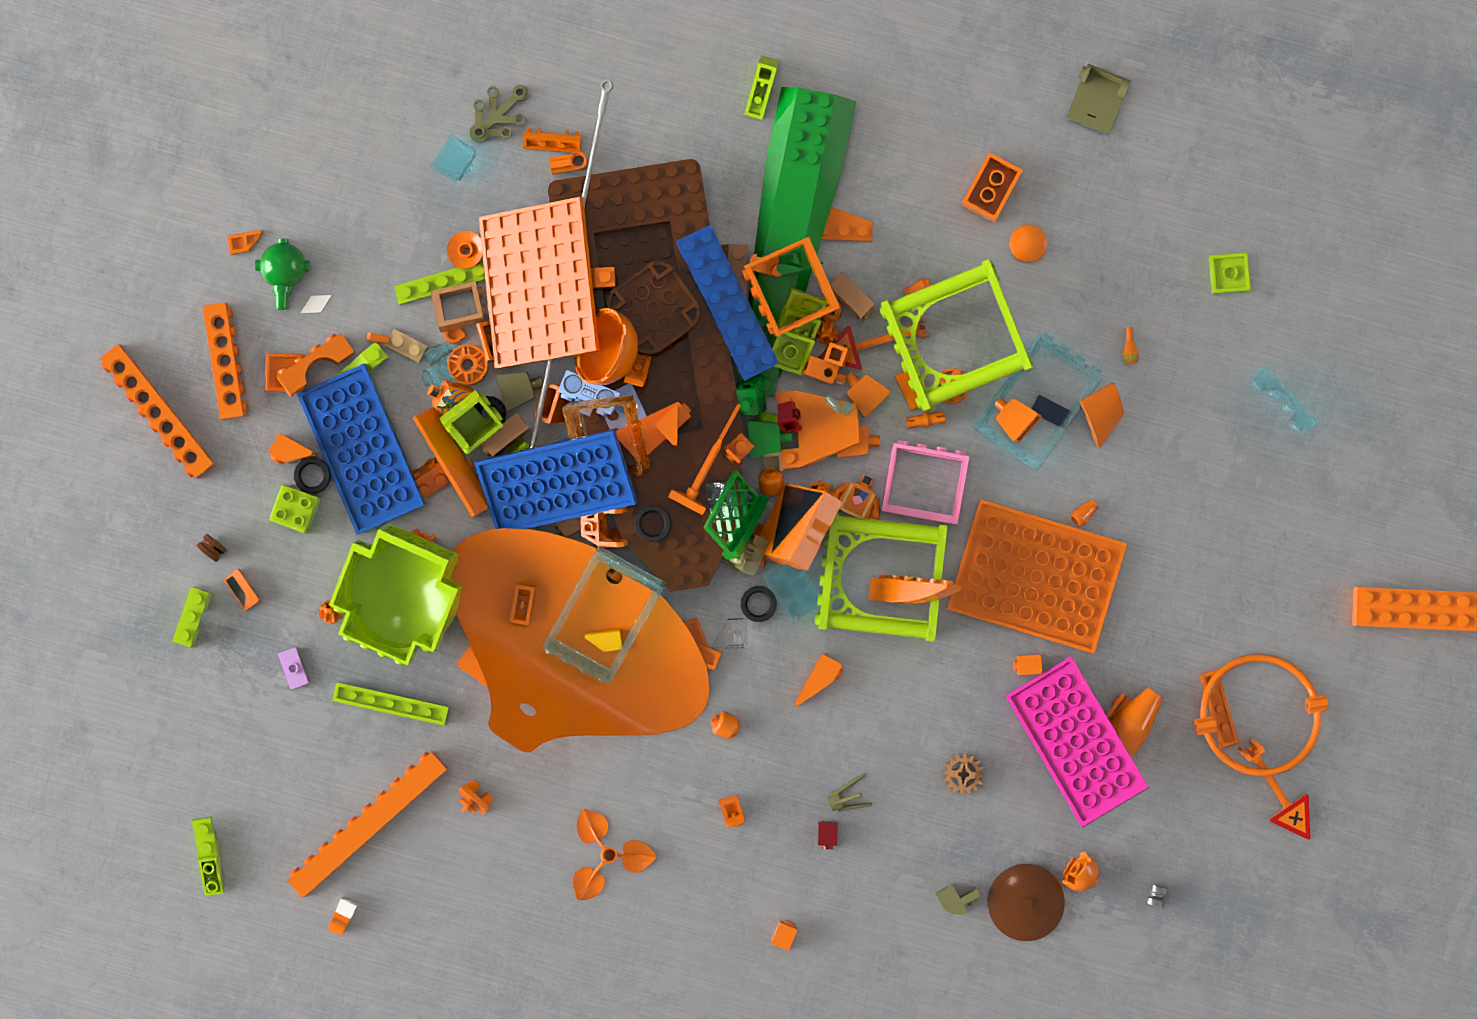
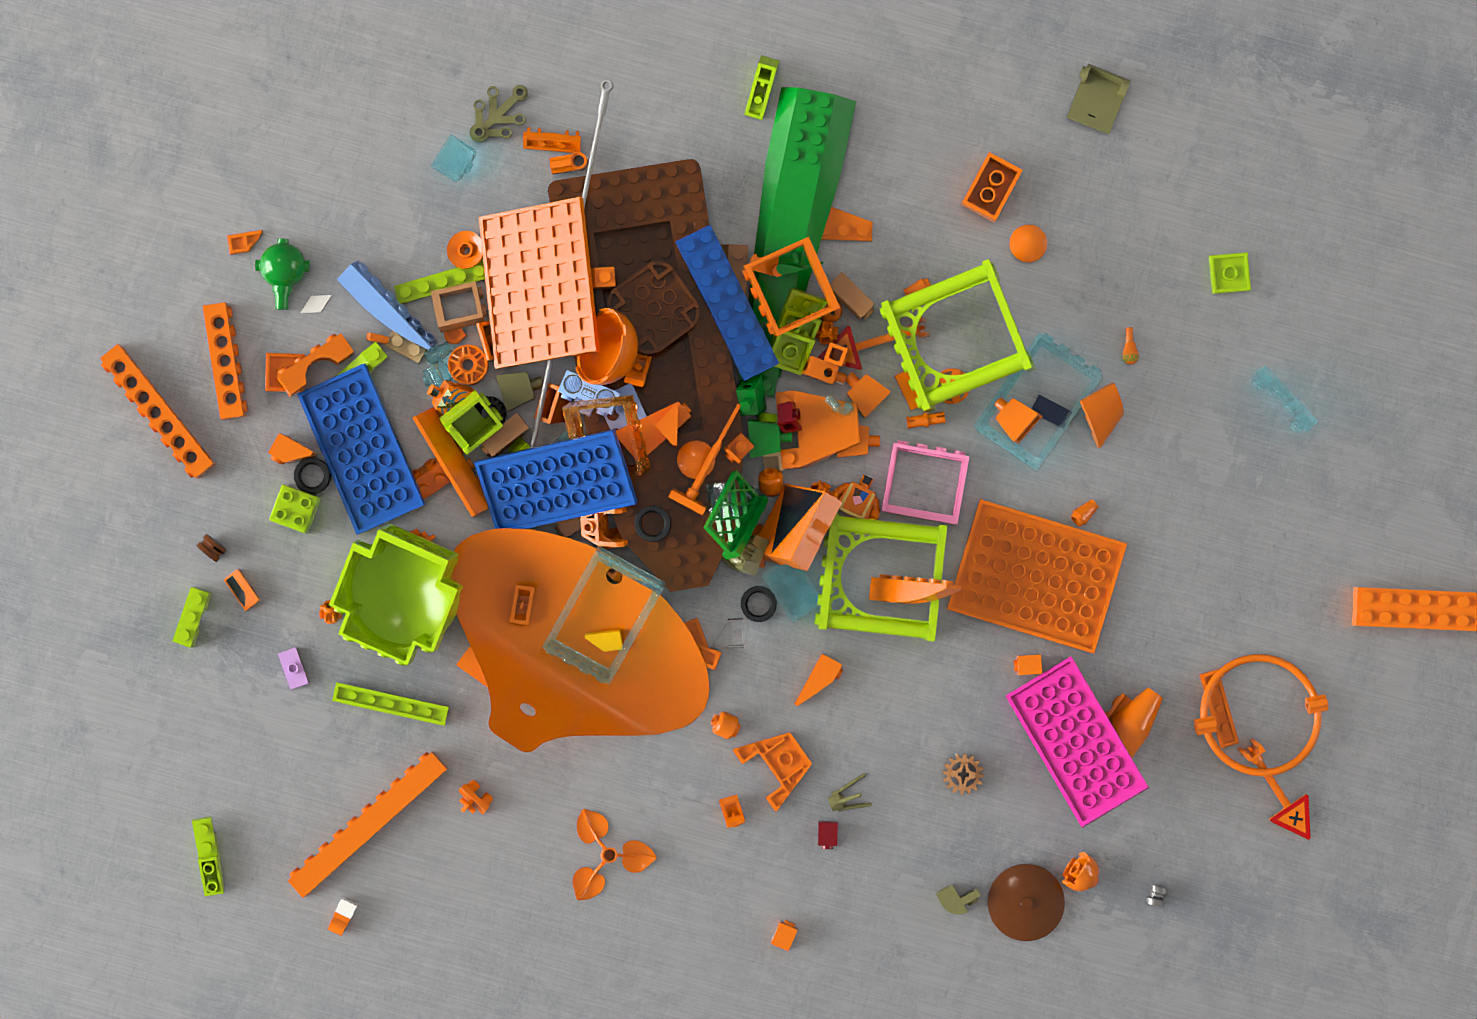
none -> slope [337,260,437,350]
none -> orange dish [677,440,715,479]
none -> orange wing [733,732,812,812]

